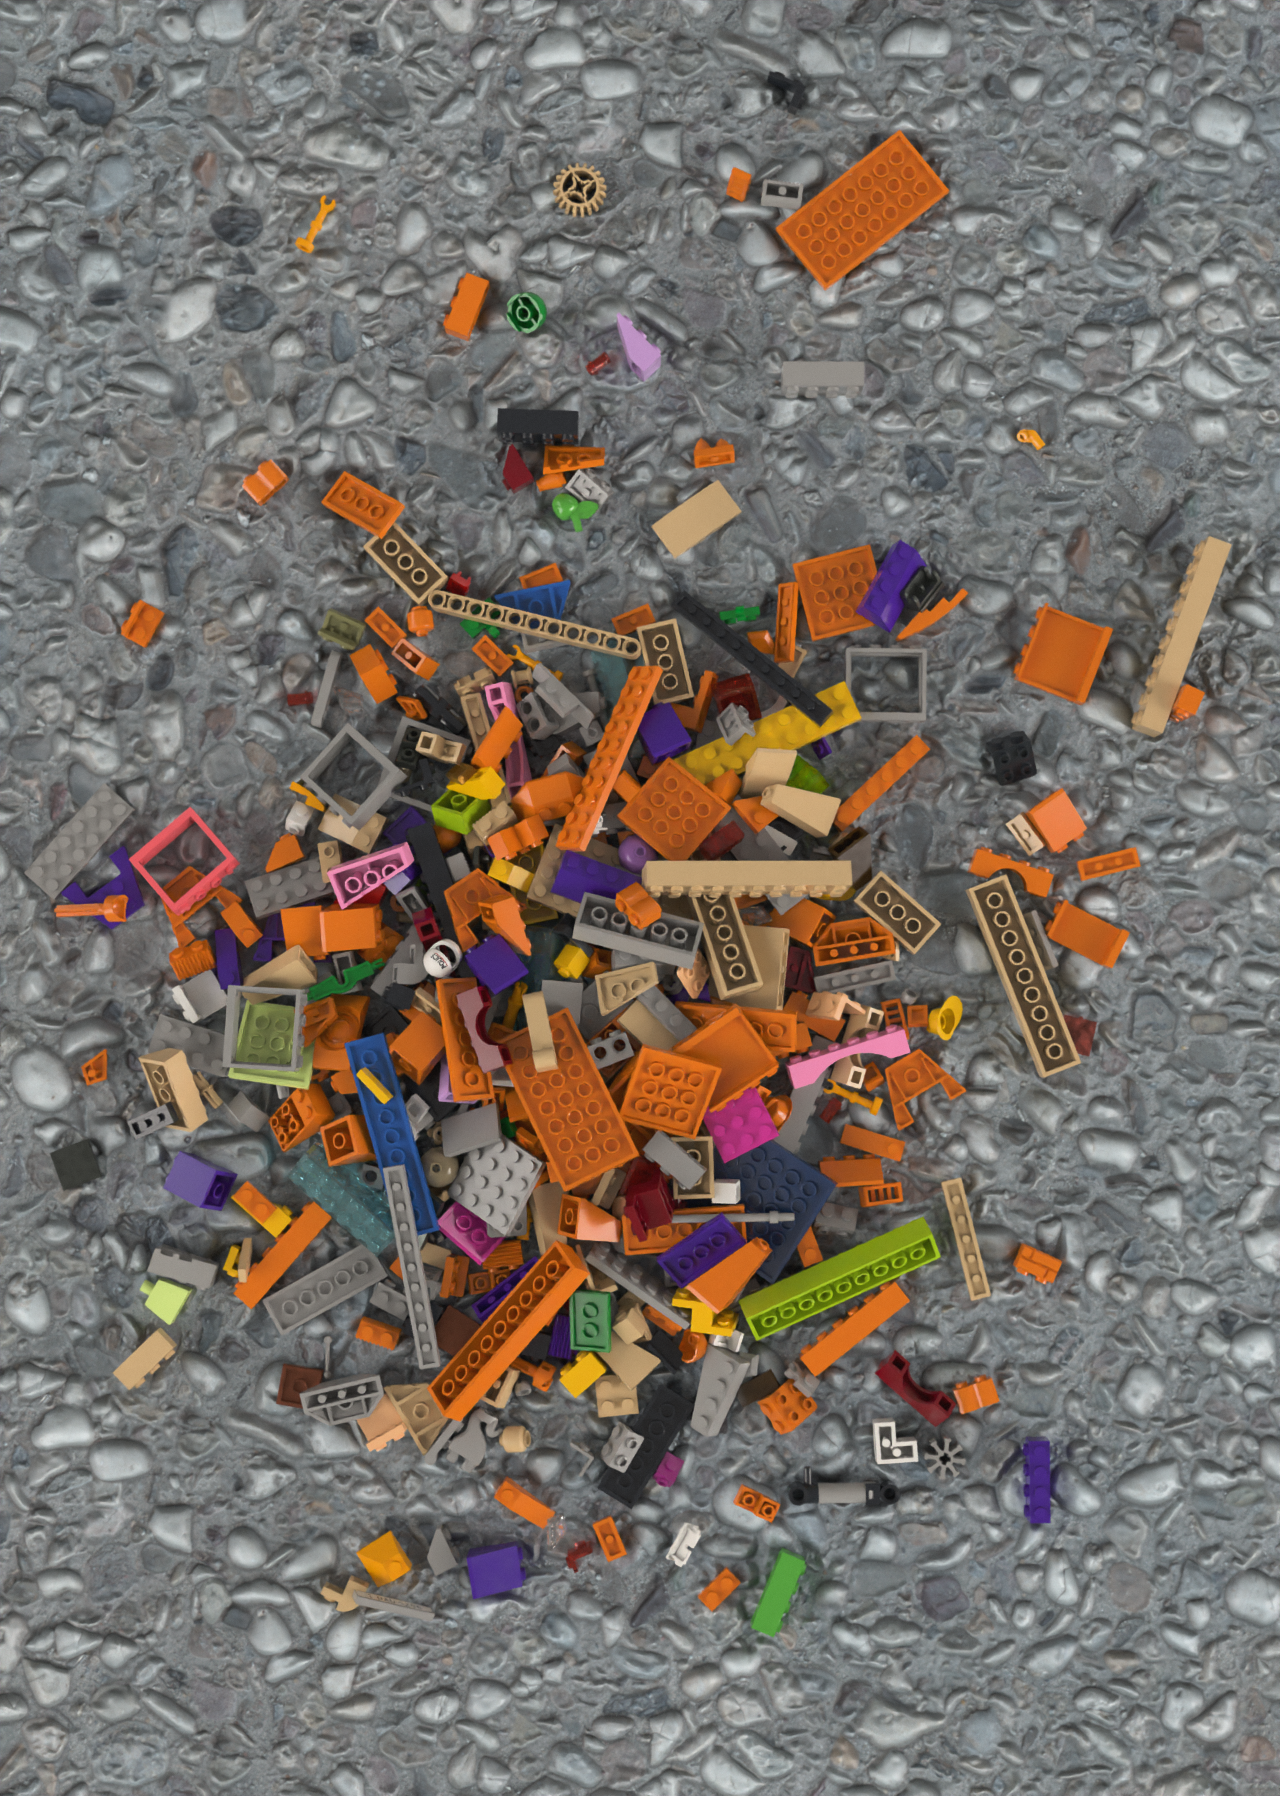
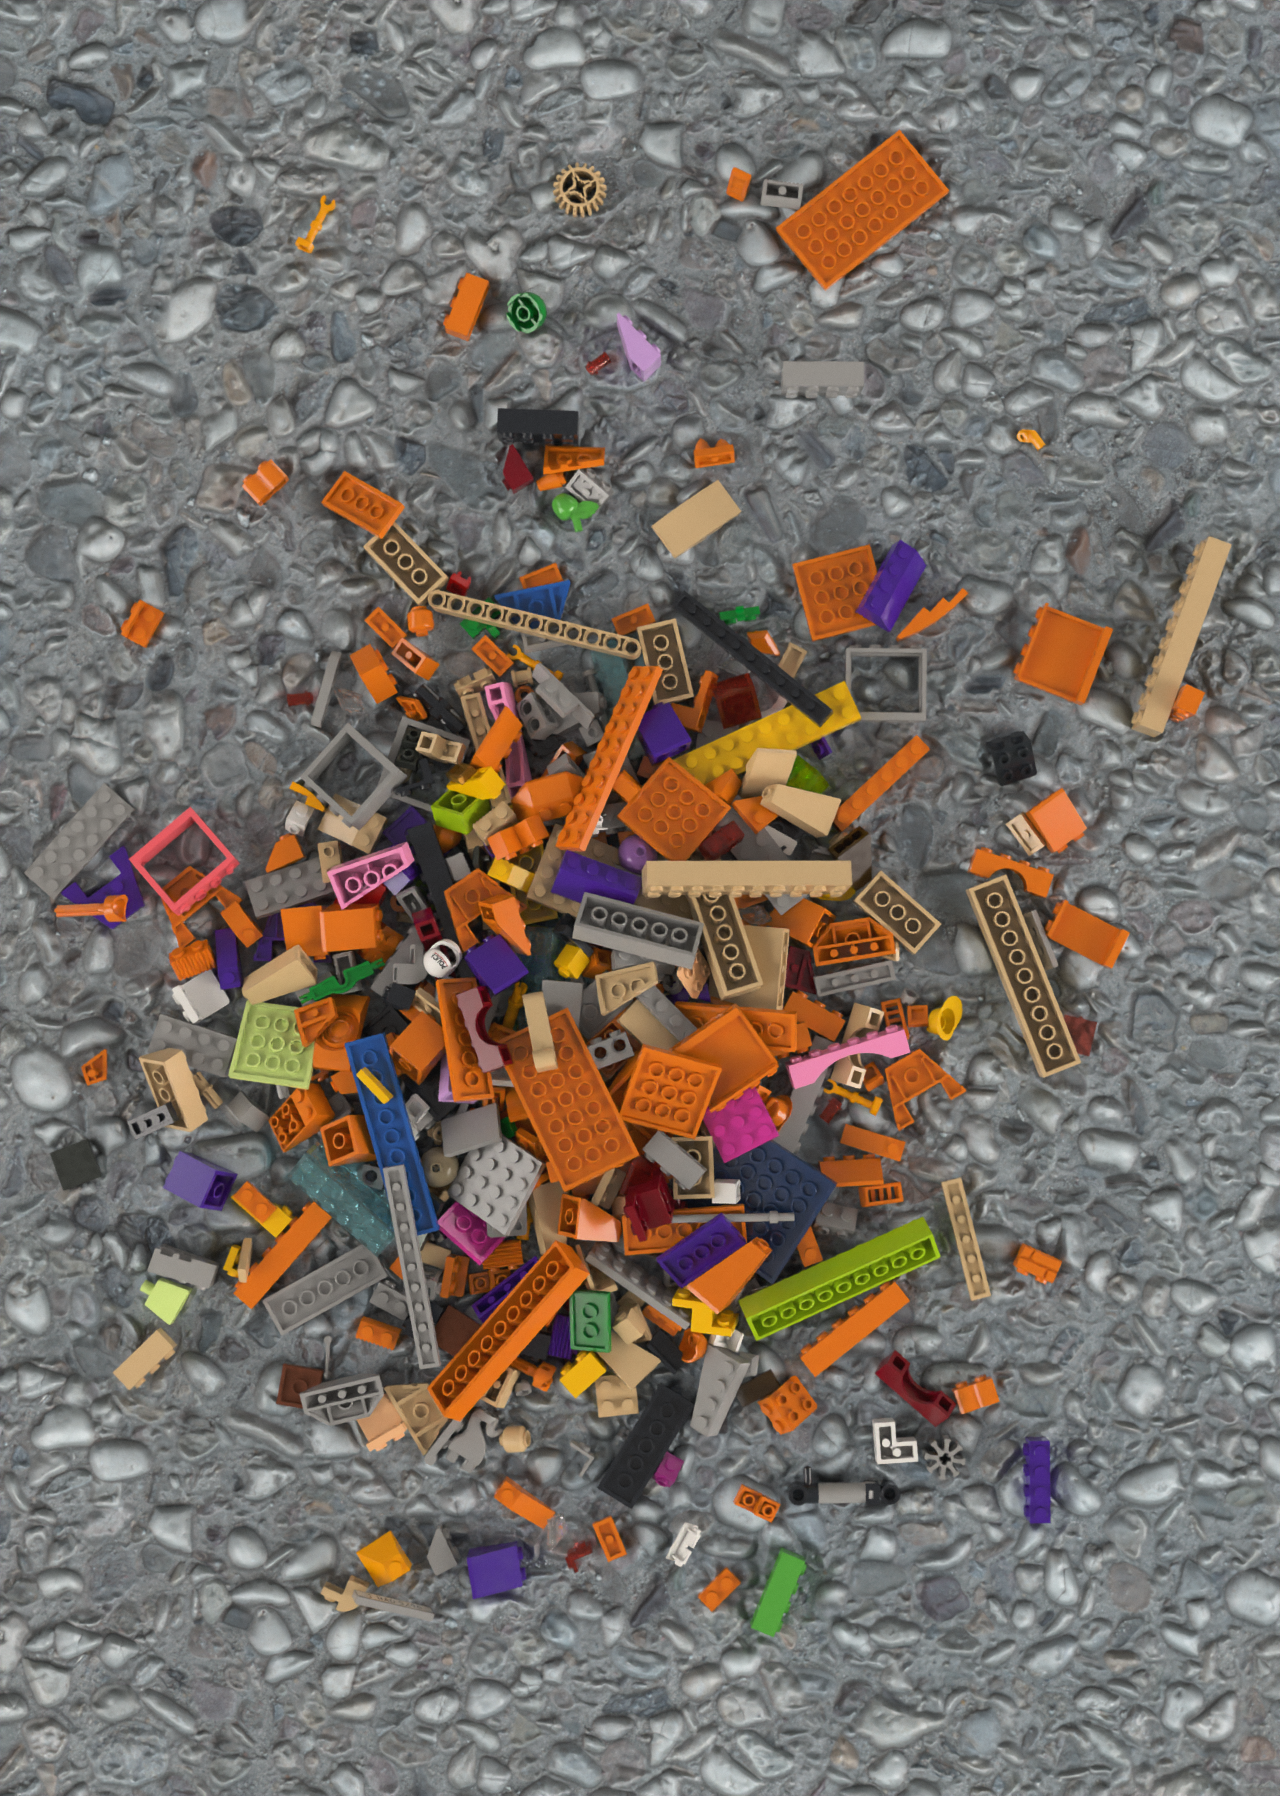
light grey window [222,985,307,1072] -> none
olive bracket [318,608,367,650] -> none
light grey bracket [599,1421,644,1473] -> none
orange brick [615,882,662,930] -> none
light grey bracket [716,703,756,746] -> none
black bracket [767,71,806,115] -> none
orange tile [774,582,799,663] -> none
light grey plate [784,1361,820,1398] -> none
light nougat bracket [805,991,866,1021] -> none
pearl dark grey hinge [900,566,944,613] -> none
orange plate [1076,847,1141,881] -> none

